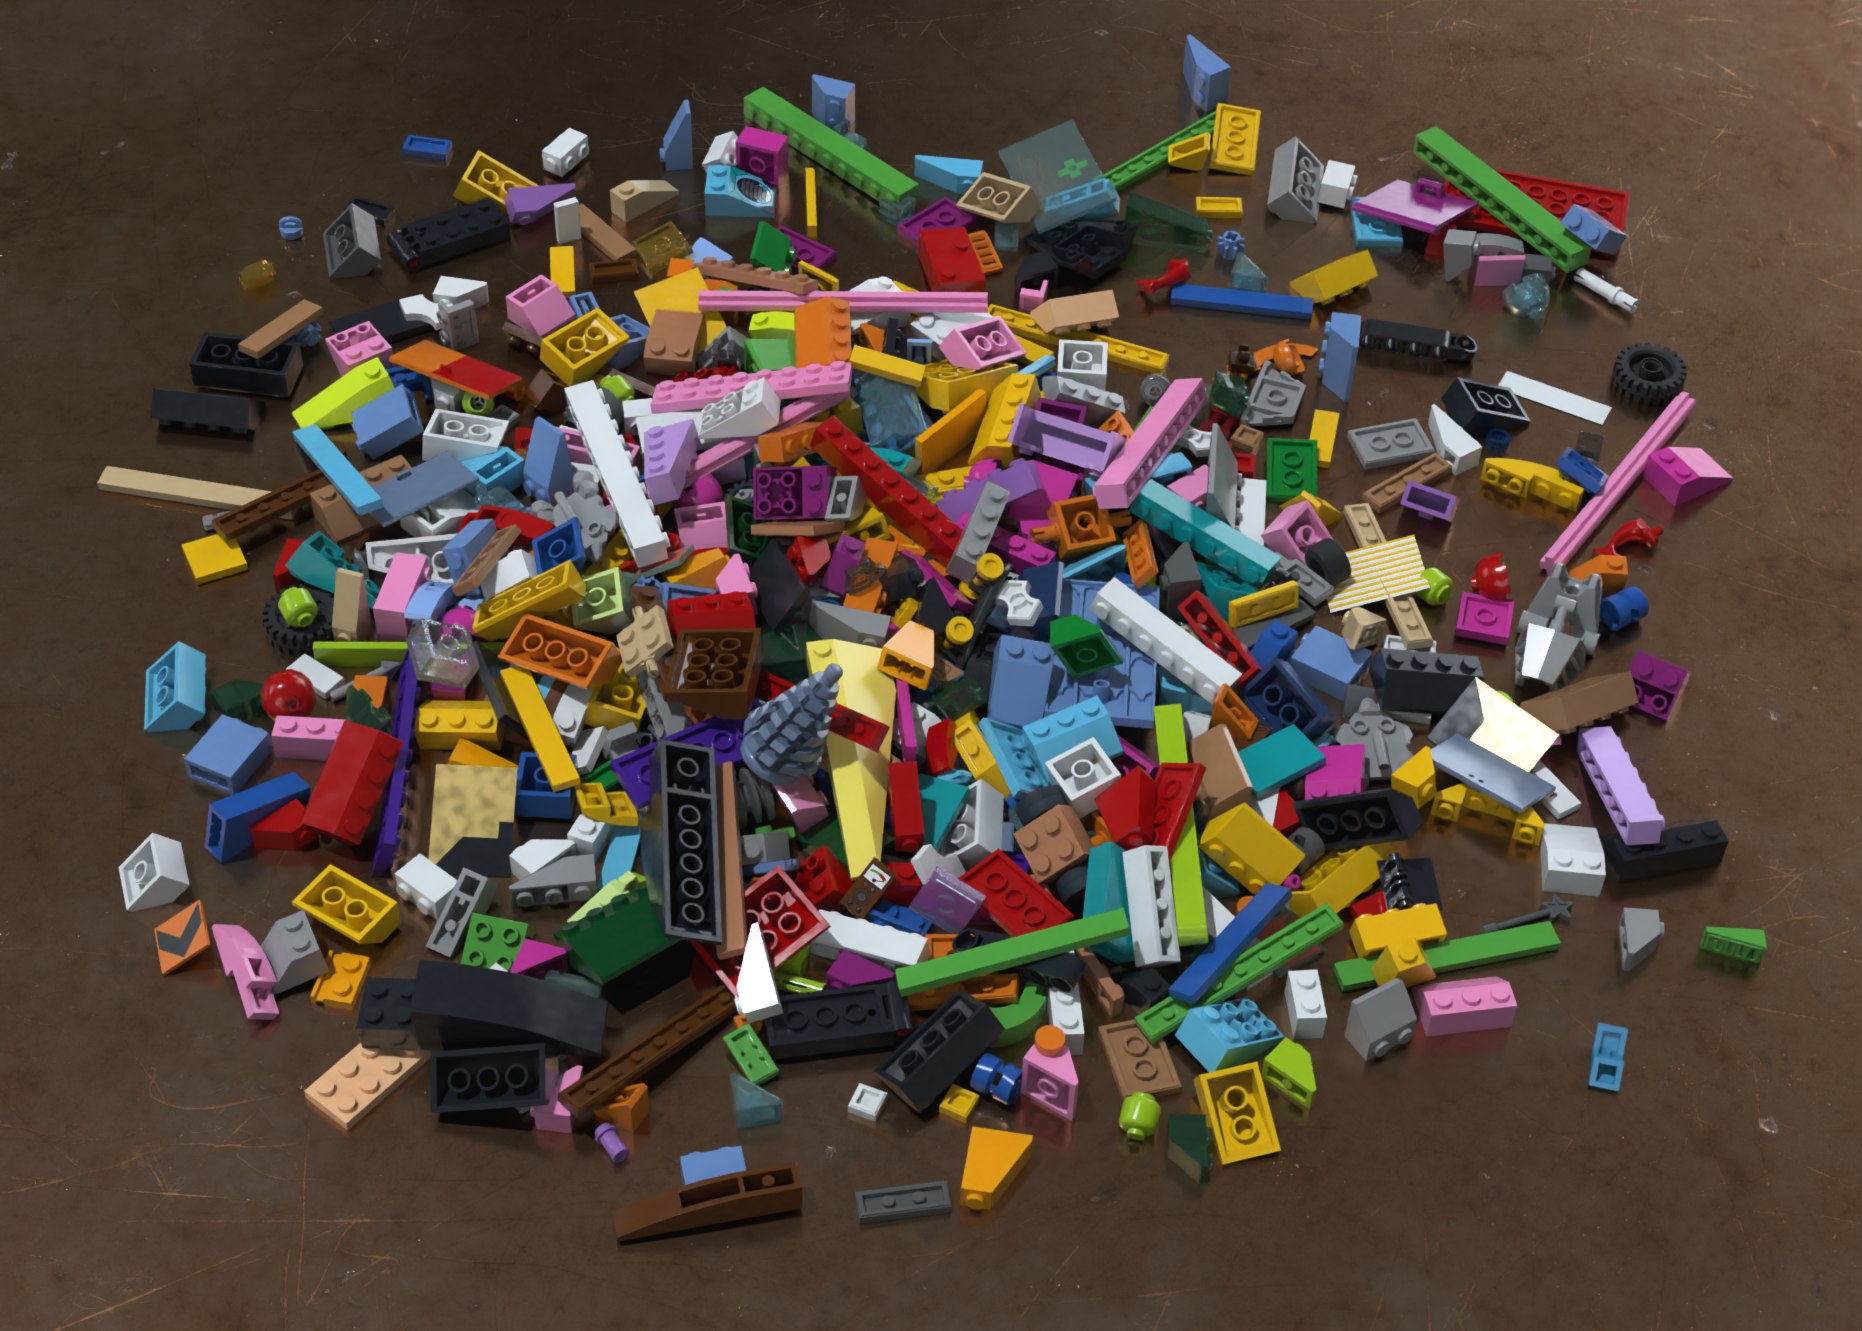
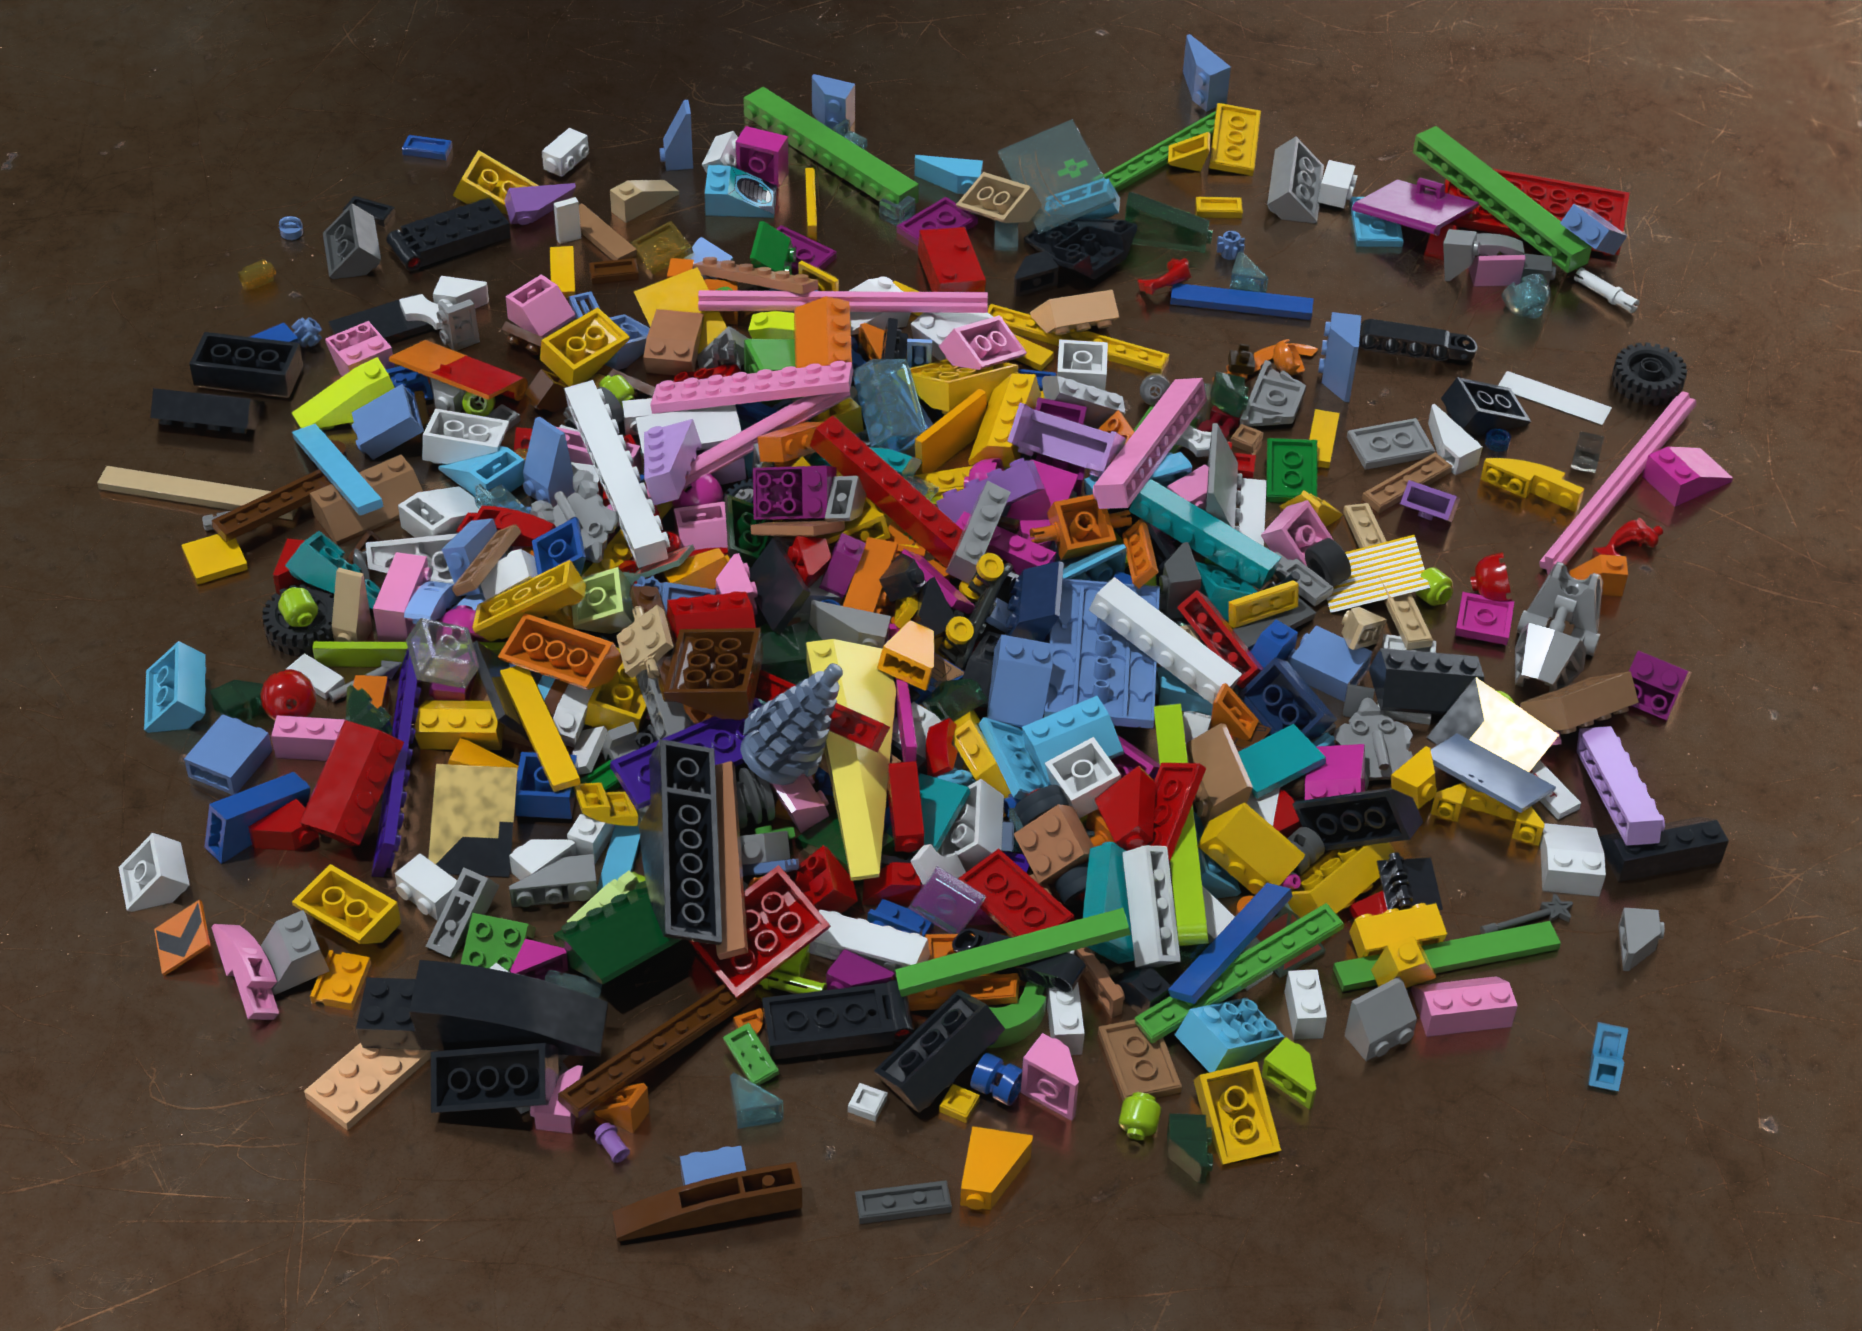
medium nougat tile [238,299,323,359] -> none
sand blue container [369,451,480,527] -> none
white slope [697,377,781,439] -> none
white slope [734,922,783,1023] -> none
tile [839,857,897,919] -> none
clear smoke slope [845,556,887,595] -> none
yellow tile [849,345,925,388] -> none
orange slope [968,230,1003,276] -> none
white tile [995,580,1044,626] -> none
medium azure axle [1016,354,1056,377] -> none
bright pink panel [1019,280,1048,314] -> none
orange tile [1034,1025,1065,1056] -> none
green slope [1050,614,1123,678] -> none
yellow slope [1289,250,1378,305] -> none
blue plate [1556,446,1608,494] -> none
blue wheel [1600,586,1649,630] -> none
bright green slope [1700,927,1767,963] -> none

